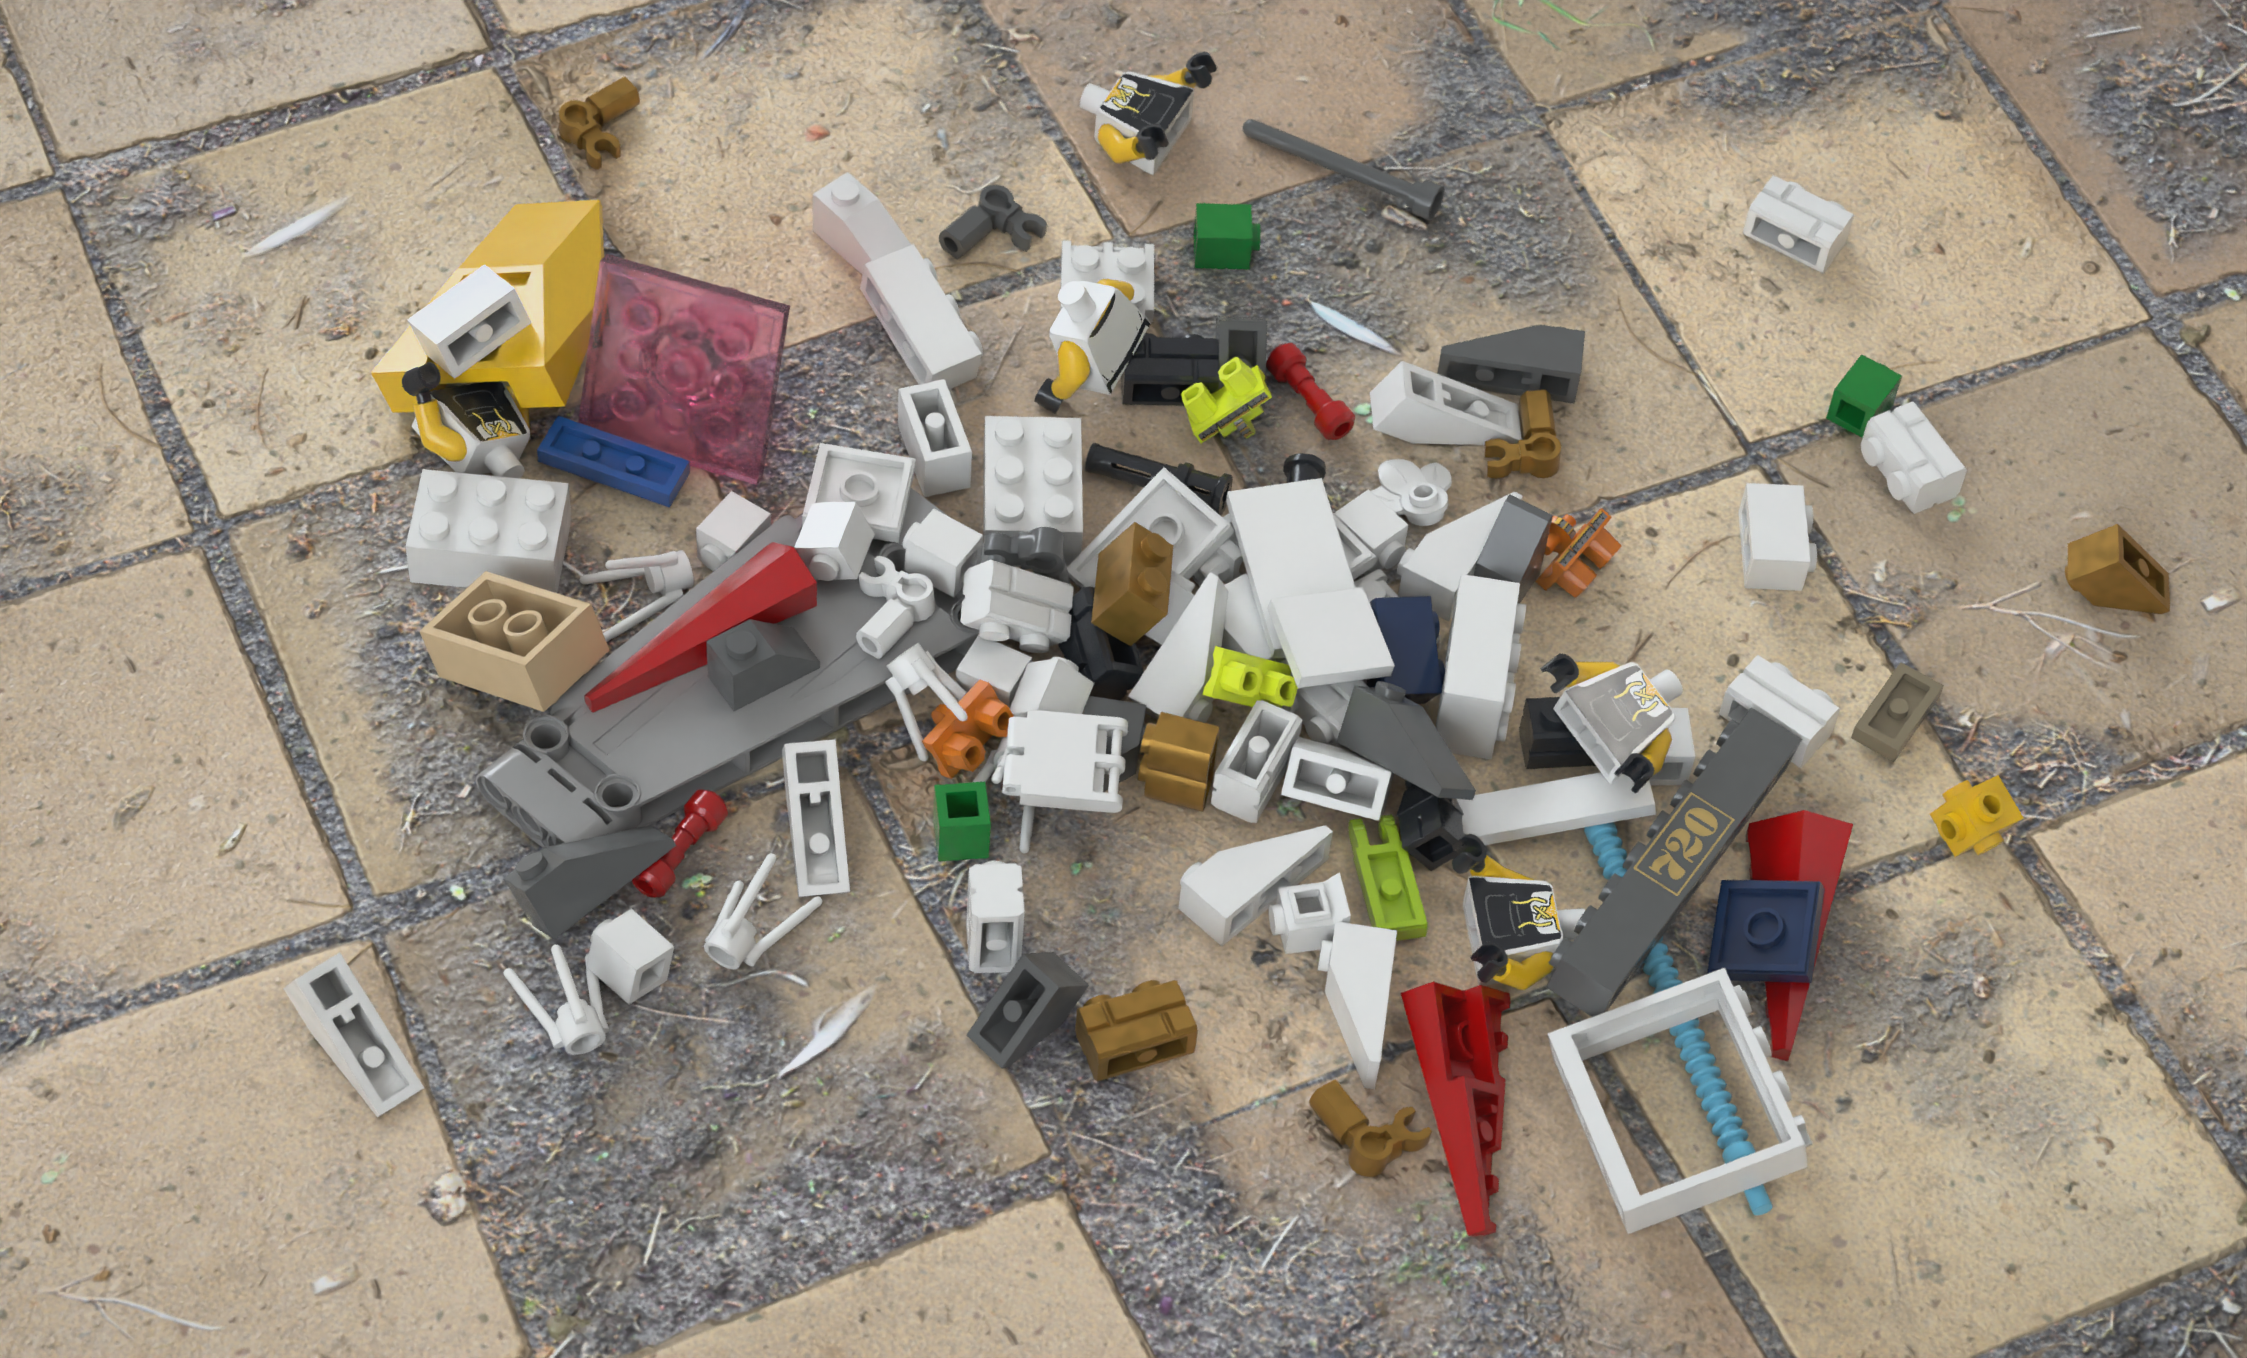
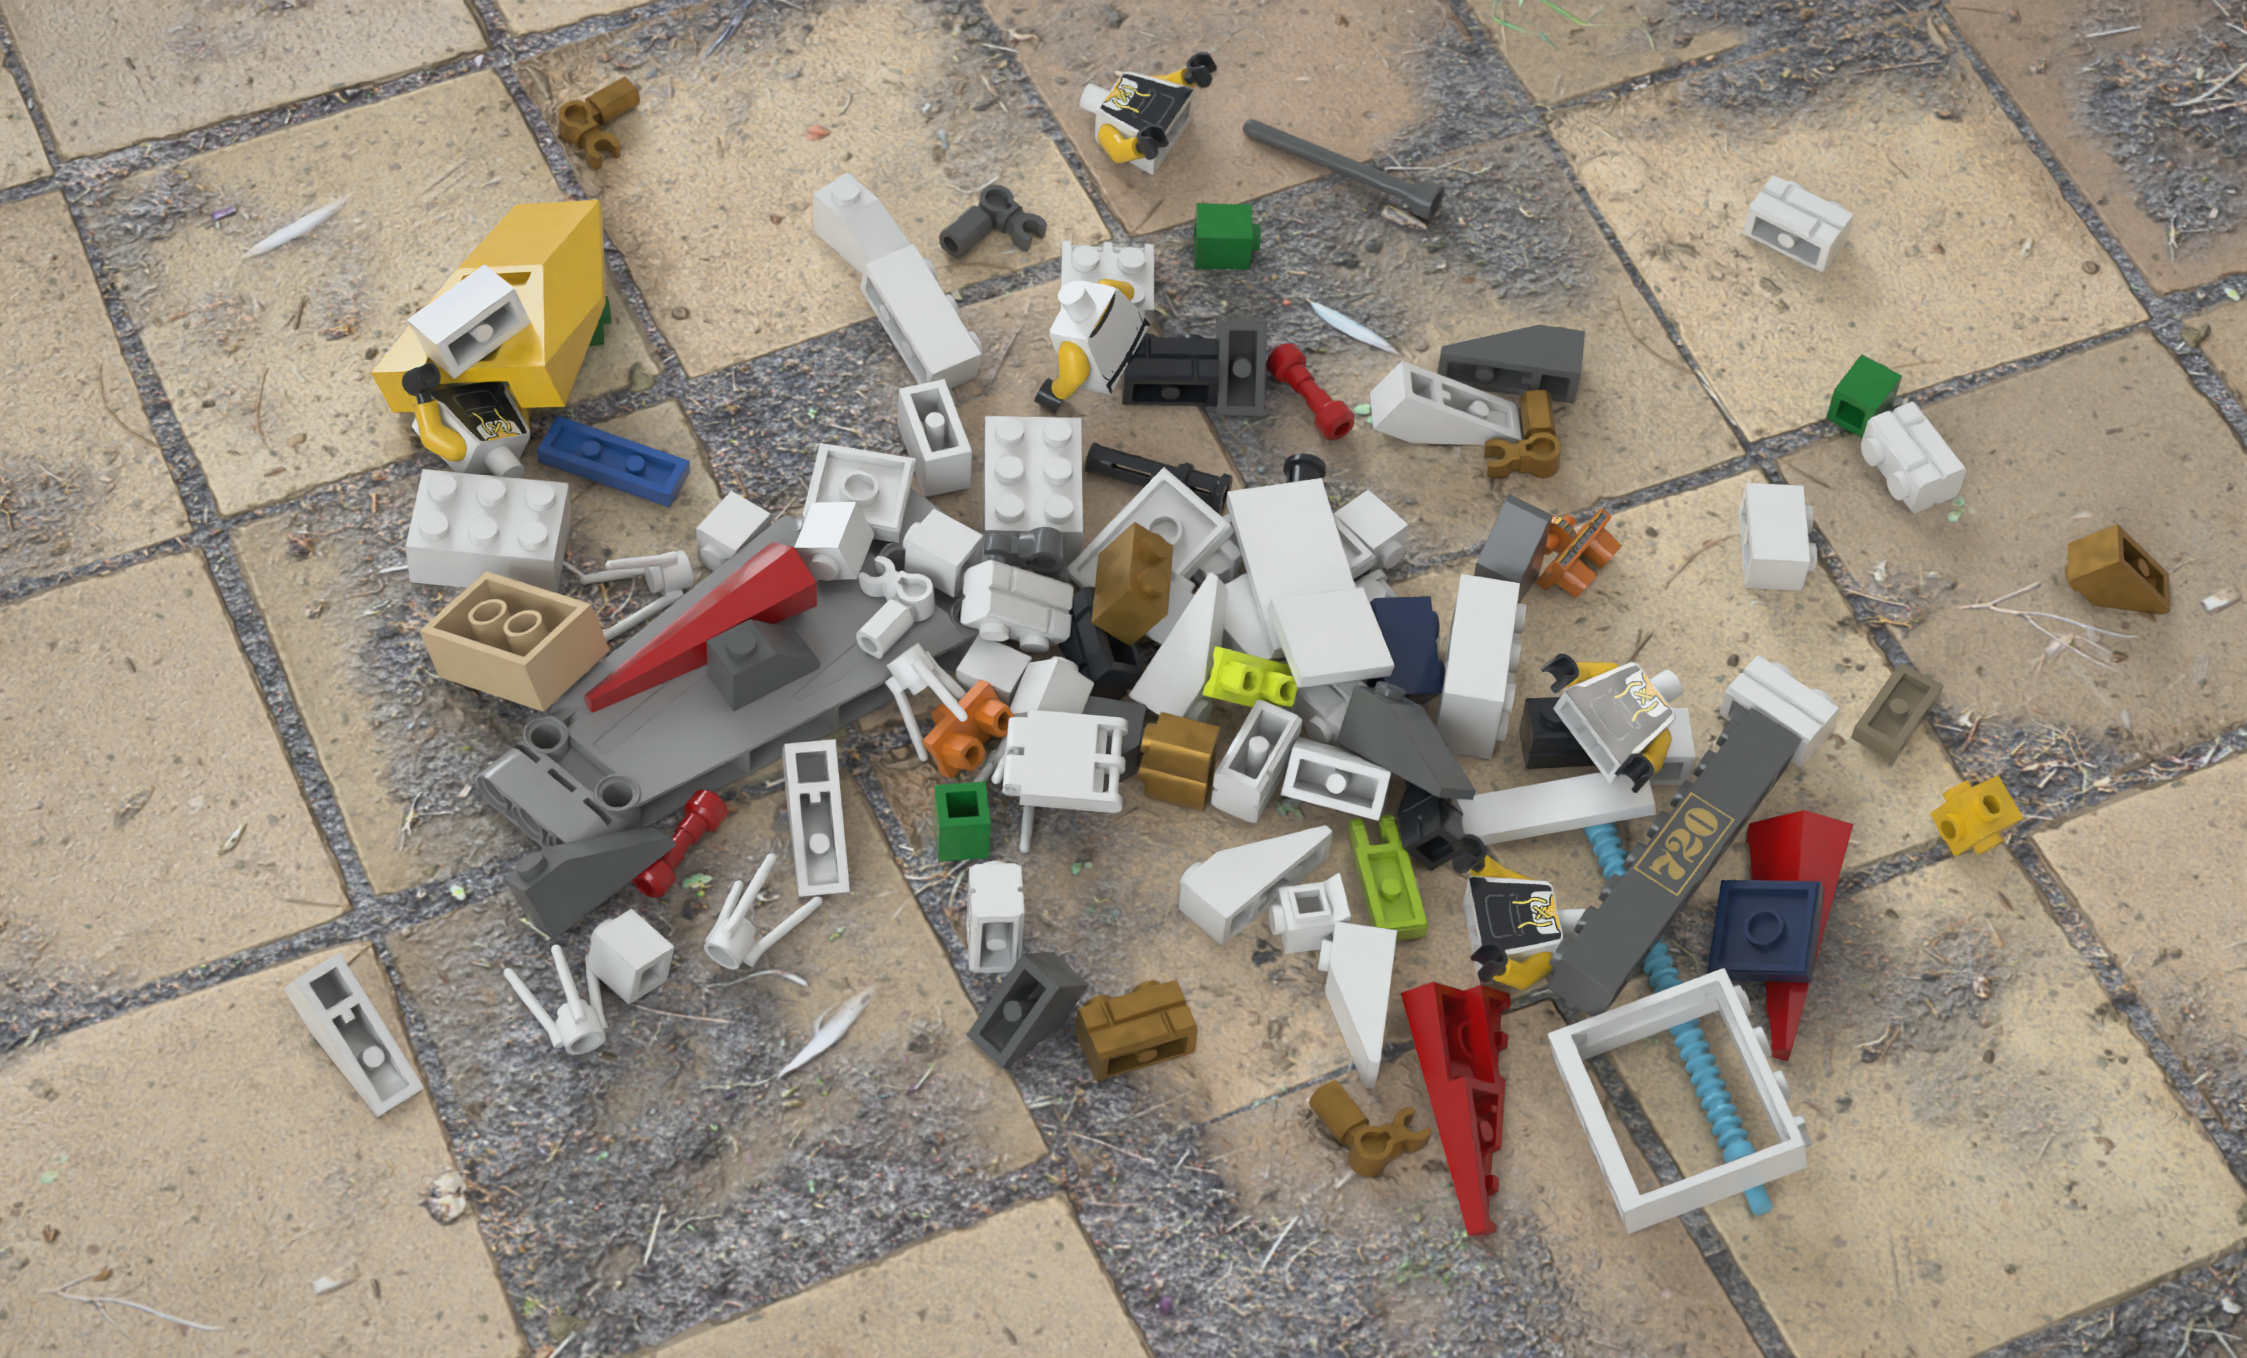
clear pink piece [578,254,790,485] -> none
neon yellow hips [1181,357,1272,443] -> none
white plate [1371,459,1452,526] -> none
white slope [1397,492,1523,621] -> none

